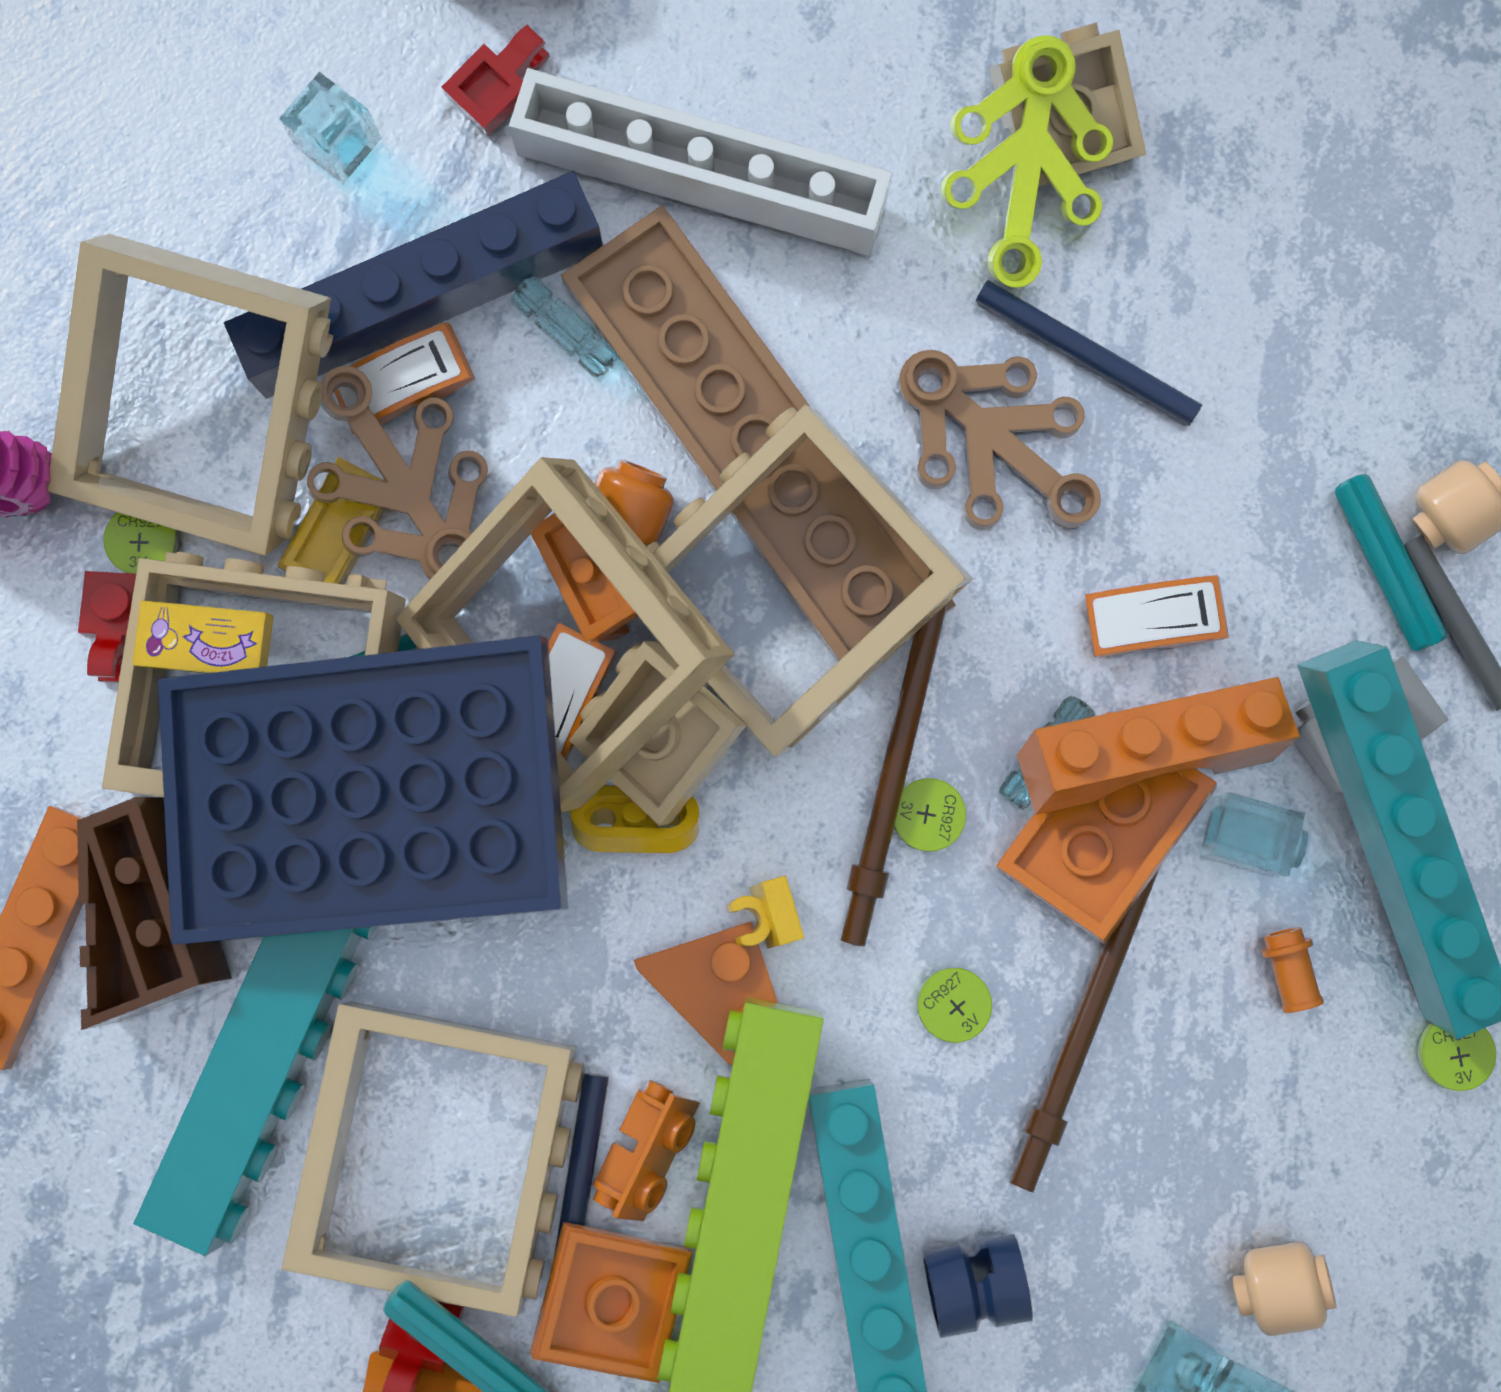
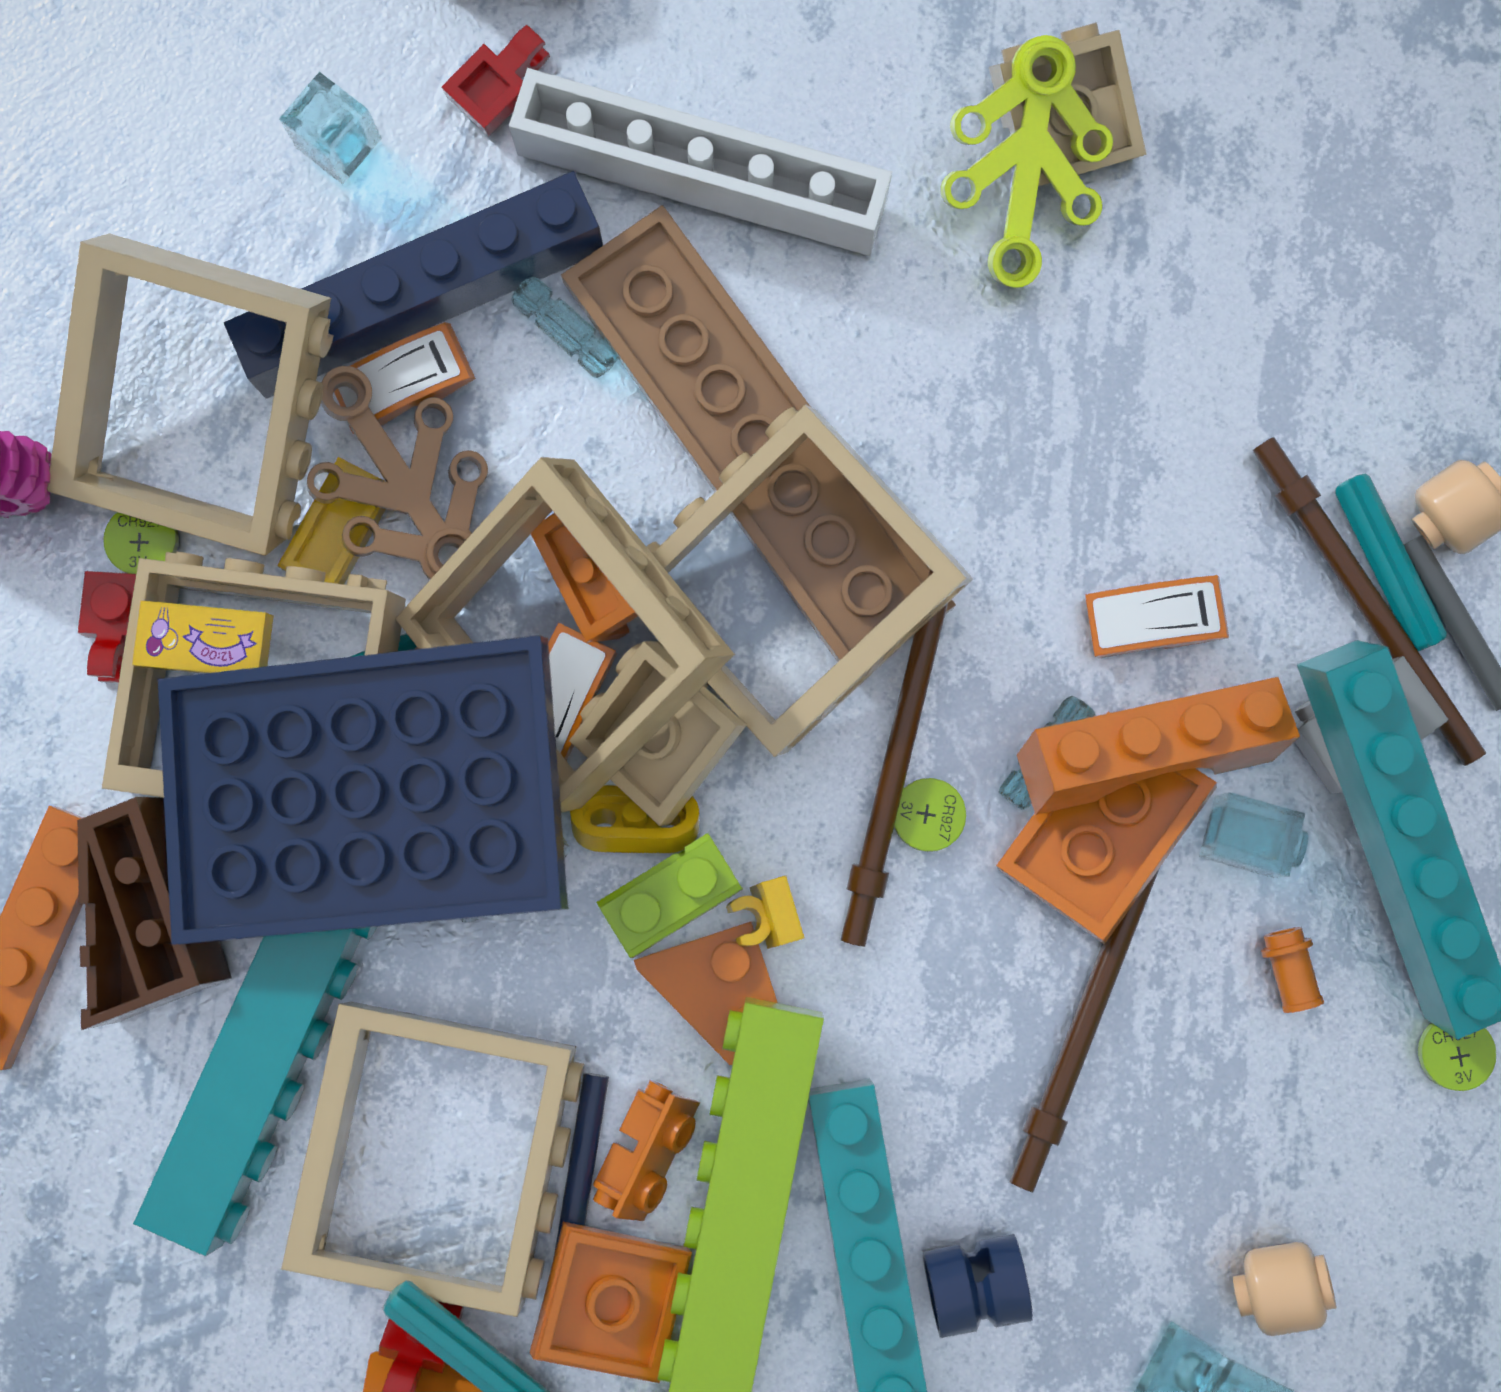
orange head [594,459,674,546] -> none
medium nougat plant [899,350,1101,530] -> none
lime piece [917,968,992,1043] -> none
dark blue bar [975,280,1203,426] -> none
none -> lime brick [596,833,743,959]
none -> reddish brown bar [1252,436,1486,766]

